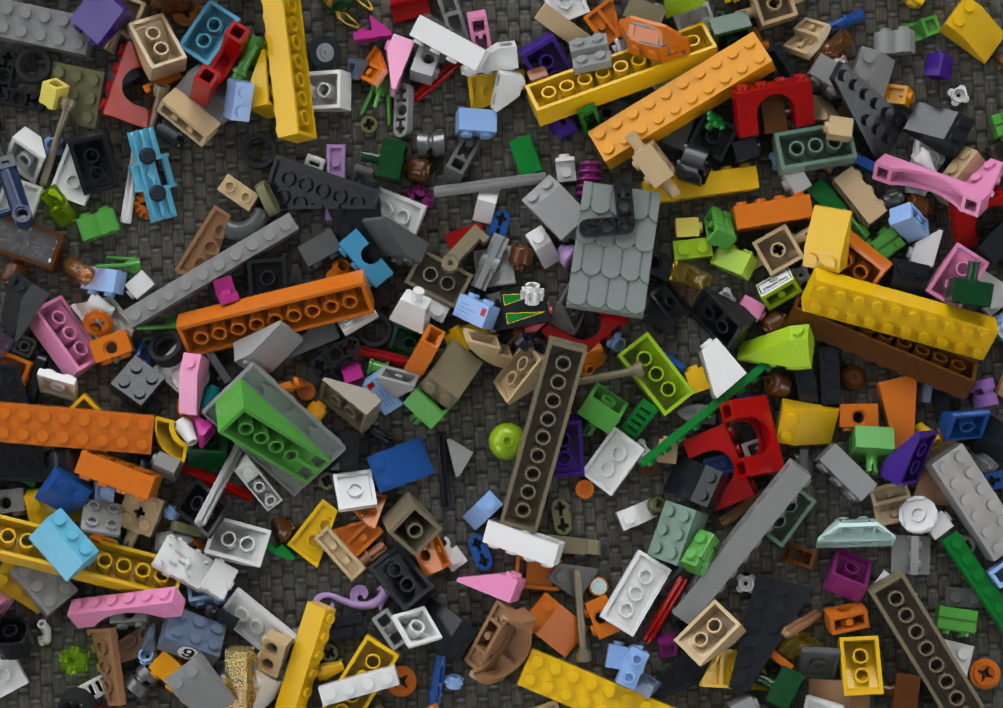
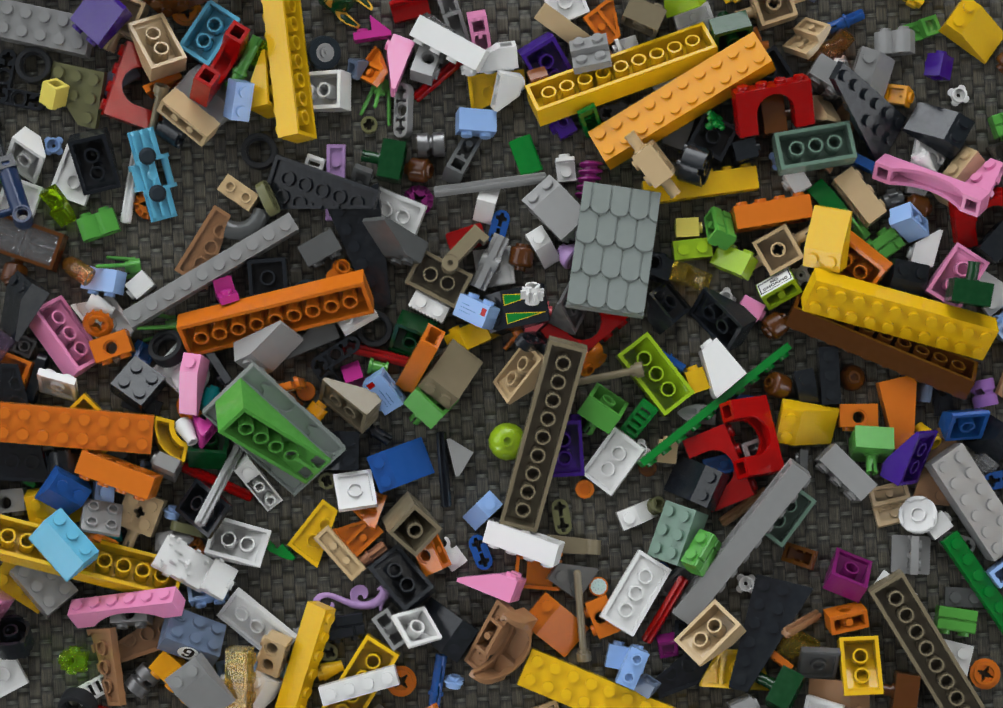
white arm [37,619,51,646] -> none
dark tan piece [39,97,77,187] -> none
light blue plate [138,649,157,666] -> none
sand blue slope [142,623,158,651] -> none
black pin [203,602,240,629] -> none
reddish brown brick [271,517,296,544] -> none
dark azure arch [338,228,393,288] -> none
light grey slope [377,365,420,399] -> none
white torso [389,286,432,334] -> none
tan slope [463,328,513,369] -> none
black beam [578,177,635,238] -> none
light blue plate [606,332,626,353] -> none
orange wedge [618,15,691,63] -> none
lime wedge [737,324,815,370] -> none
light aqua wedge [816,516,896,548] -> none
tan brick [823,115,854,143] -> none

